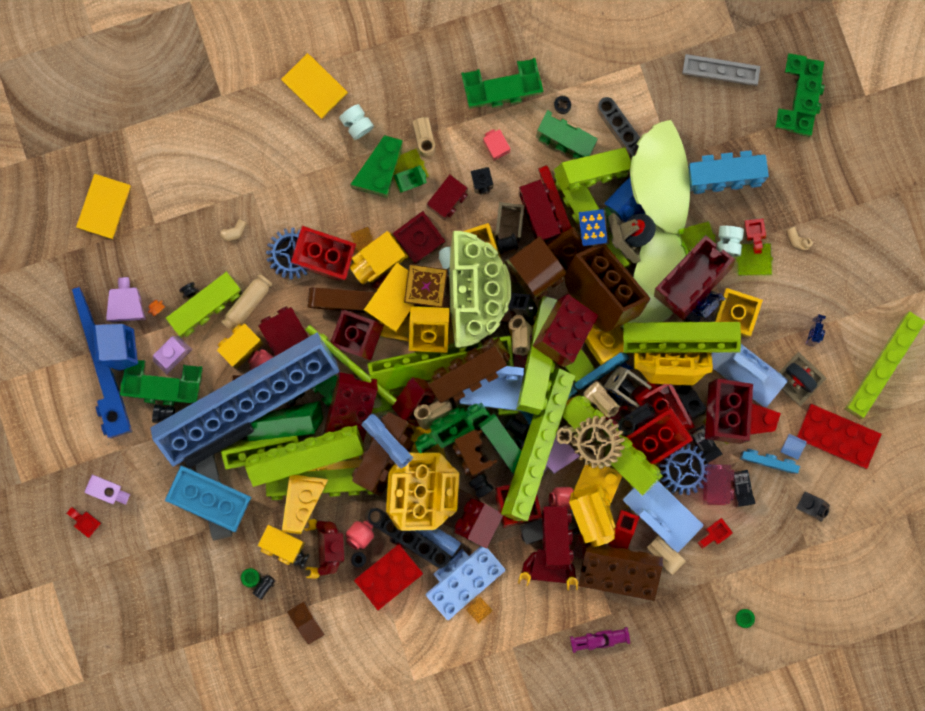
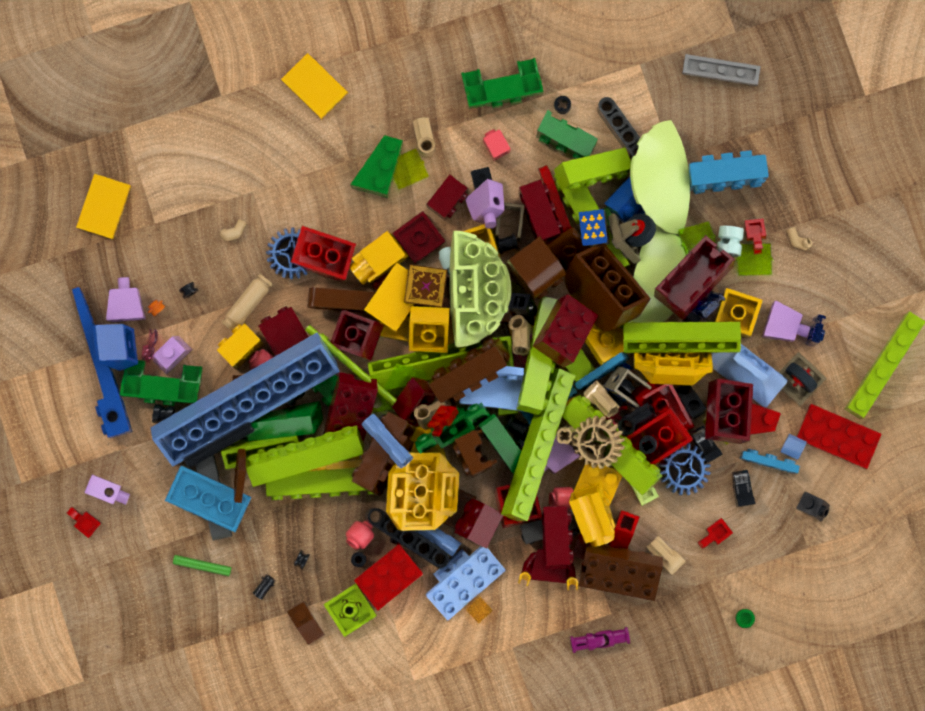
lime brick [166,271,242,338] -> none
green tile [241,568,260,588] -> none
yellow brick [258,525,306,565] -> none
yellow wing [282,475,328,534] -> none
dark red torso [304,519,344,579] -> none
light aqua wheel [339,104,374,140] -> none
clear yellow tile [350,227,374,252] -> none
green bracket [394,165,427,193] -> none
black wheel [469,473,494,499] -> none
light blue bracket [623,481,703,553] -> none
clear pink piece [703,464,734,505] -> none
green bracket [775,53,825,137] -> none
none -> clear pink plate [141,329,158,362]
none -> bright green piece [173,555,232,576]
none -> reddish brown tile [234,449,246,503]
none -> lime plate [323,584,377,637]
none -> red plate [427,405,459,437]
none -> lavender torso [465,179,504,229]
none -> black bush [639,435,657,454]
none -> lavender torso [762,301,810,342]

